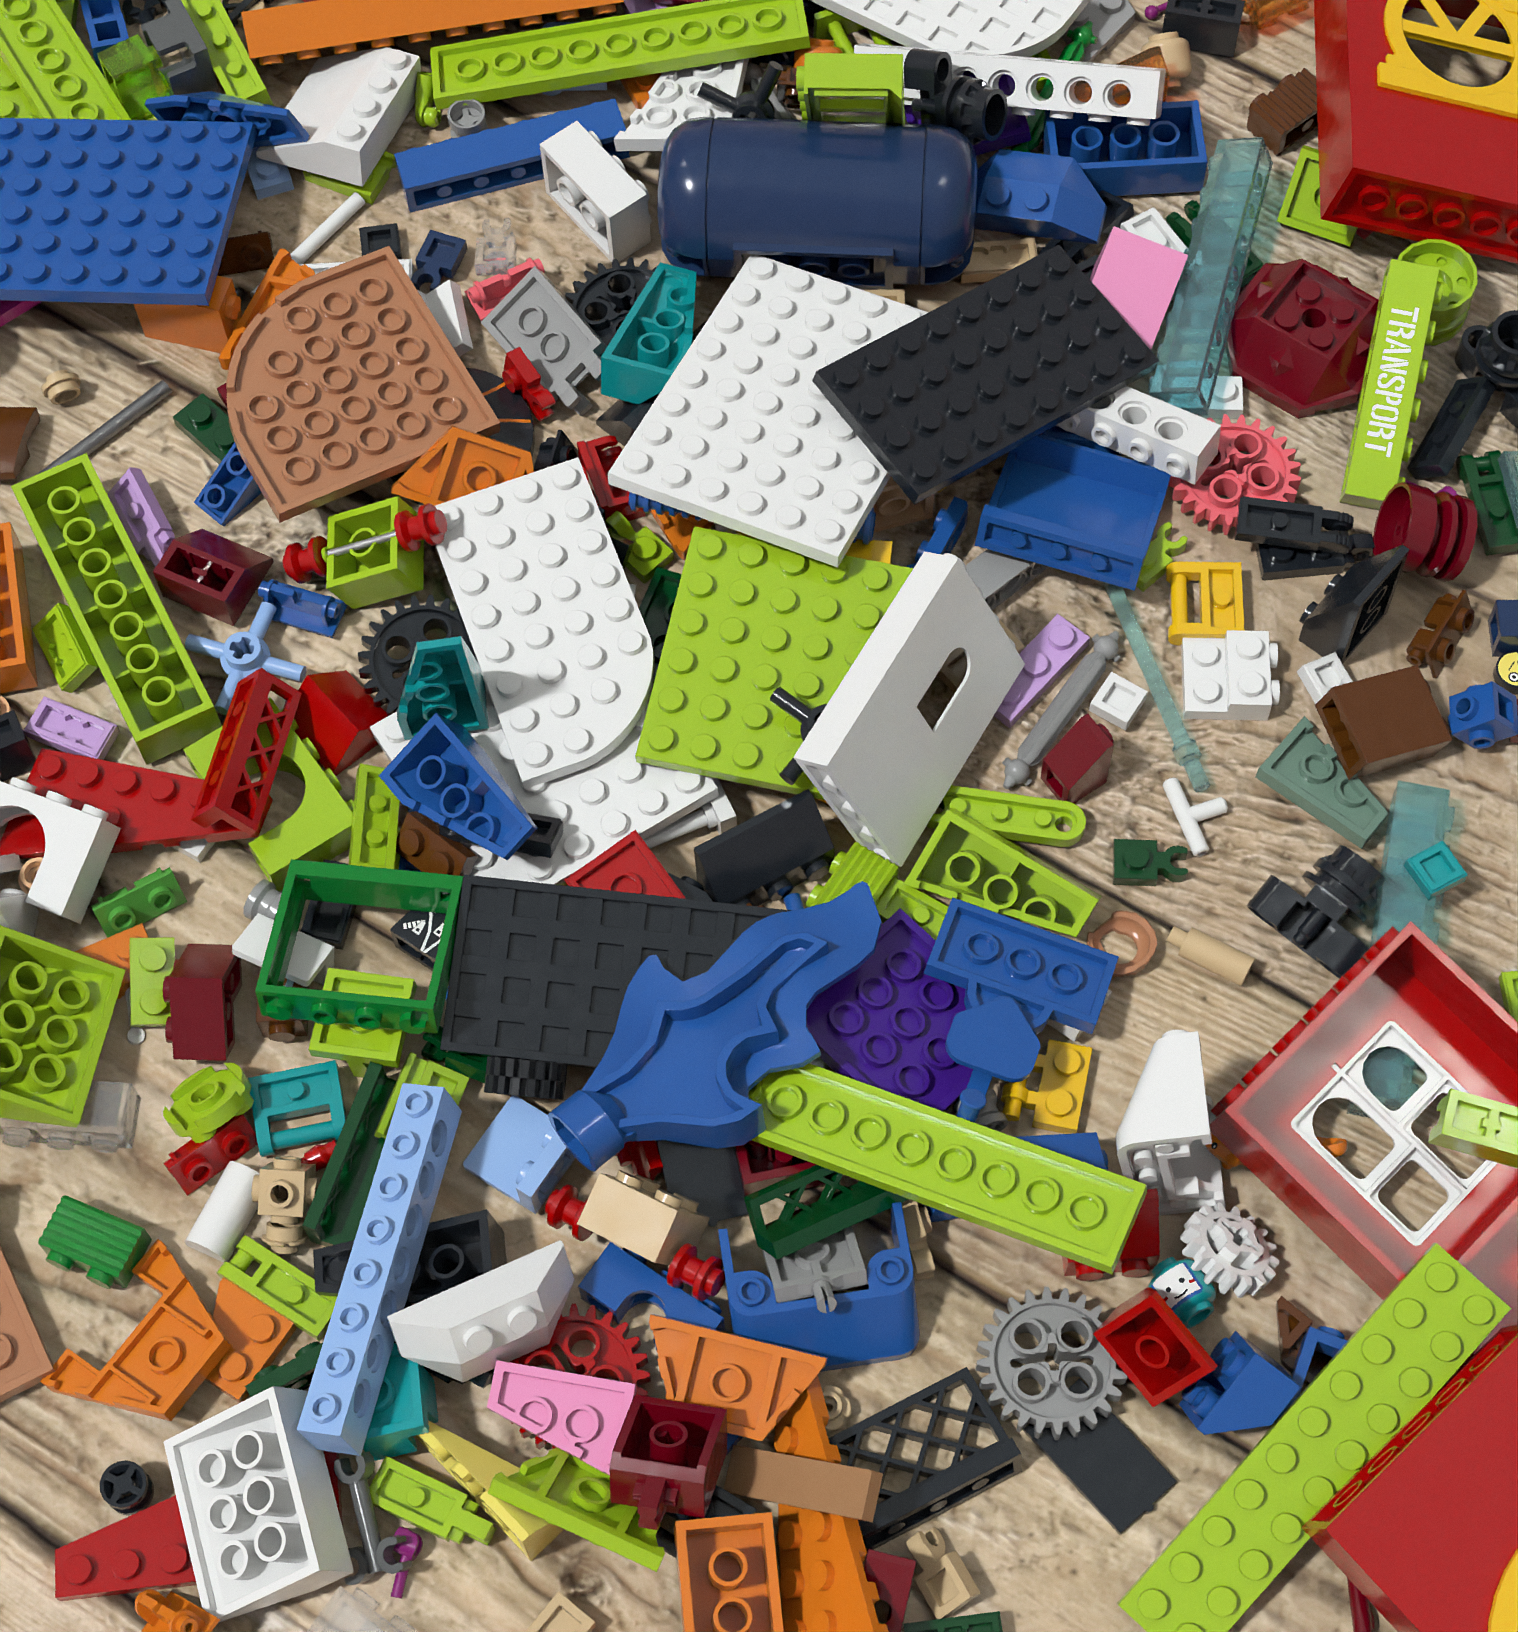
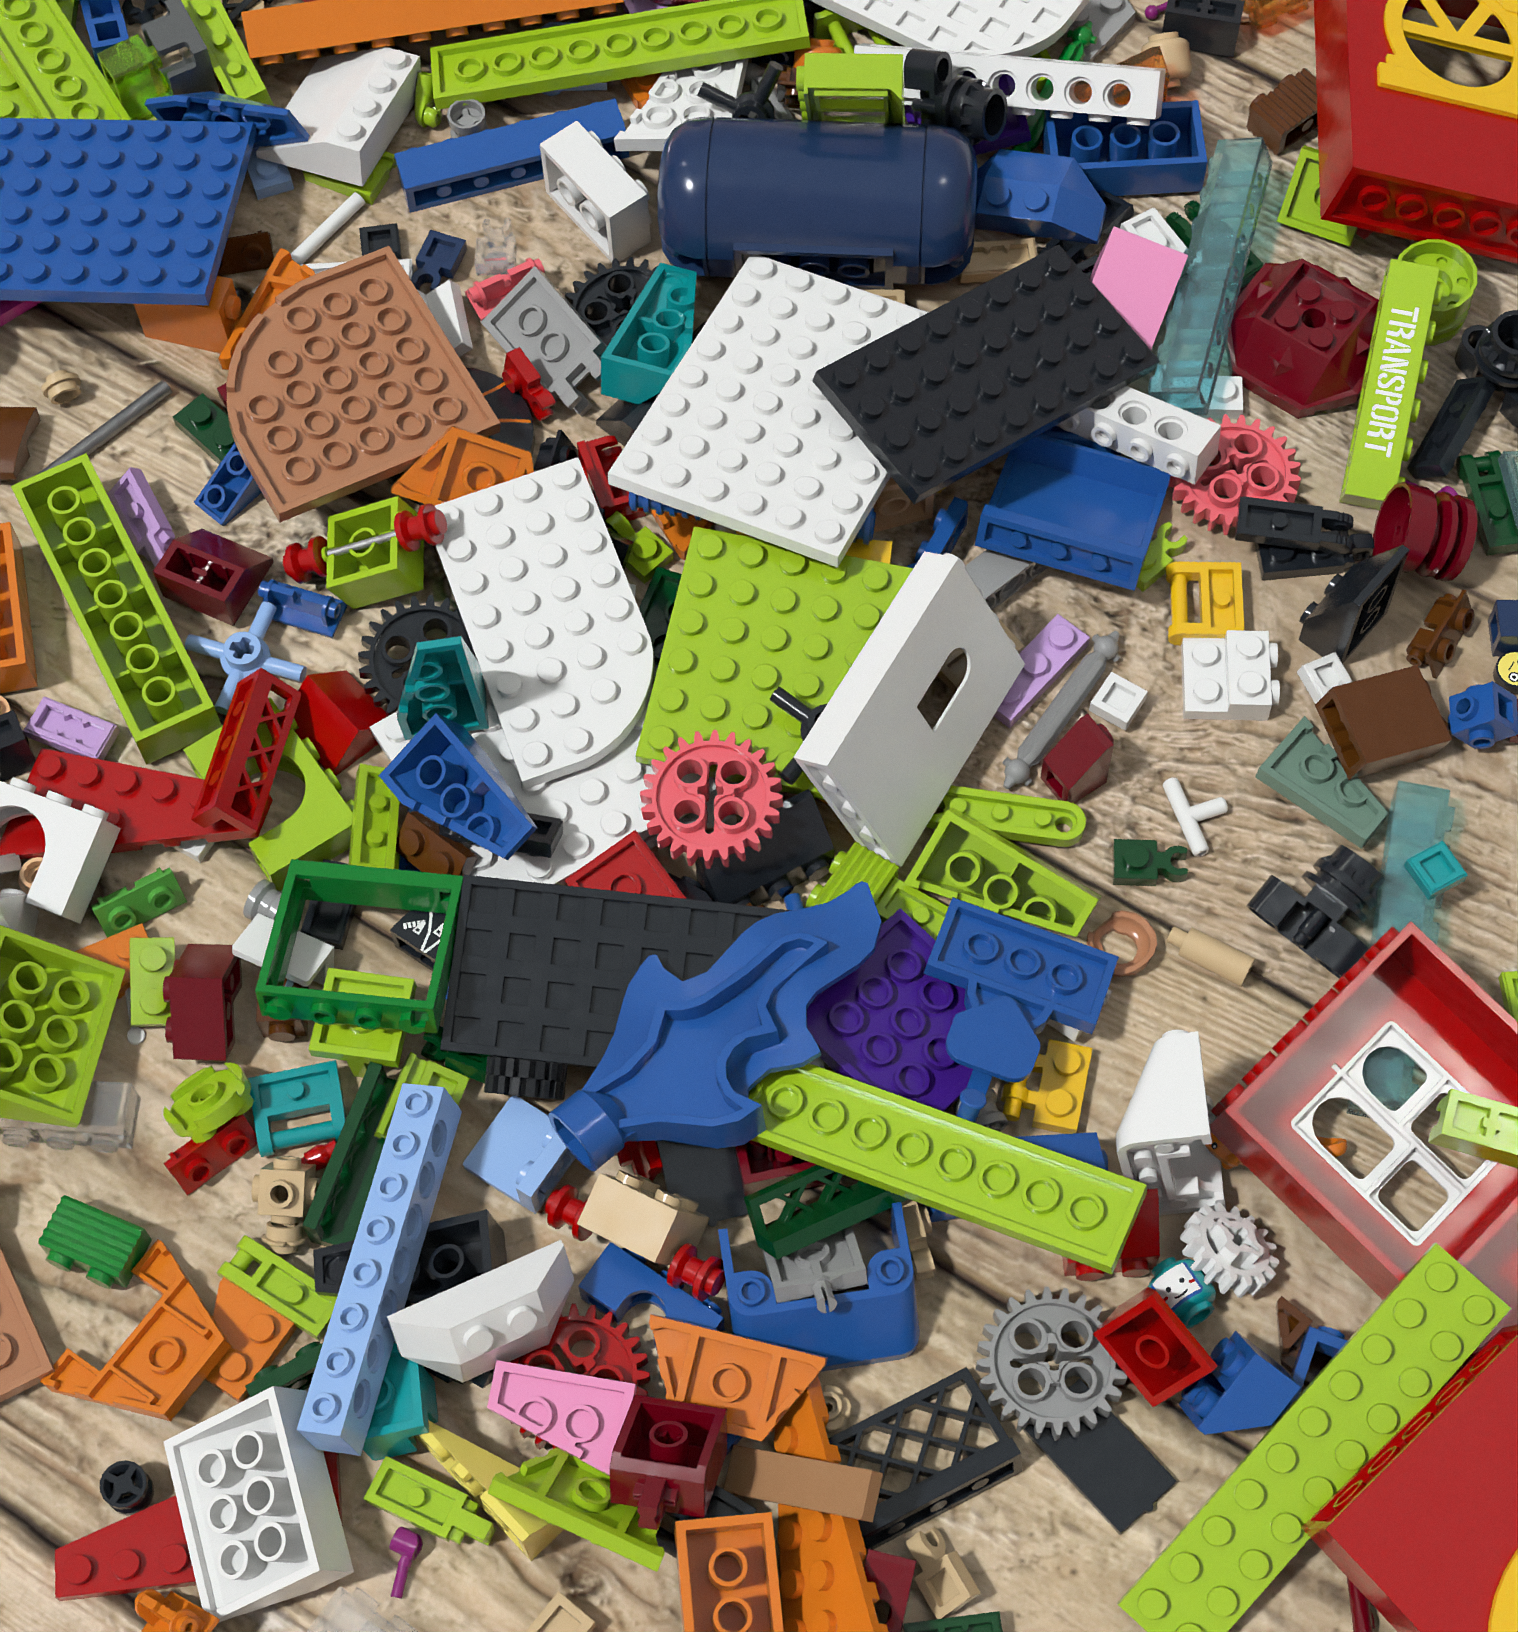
lime plate [32,603,98,693] -> none
white brick [185,1161,259,1262] -> none
dark grey bar [334,1451,412,1585] -> none
clear light blue bar [1103,582,1210,792] -> none
none -> coral gear [640,730,783,869]

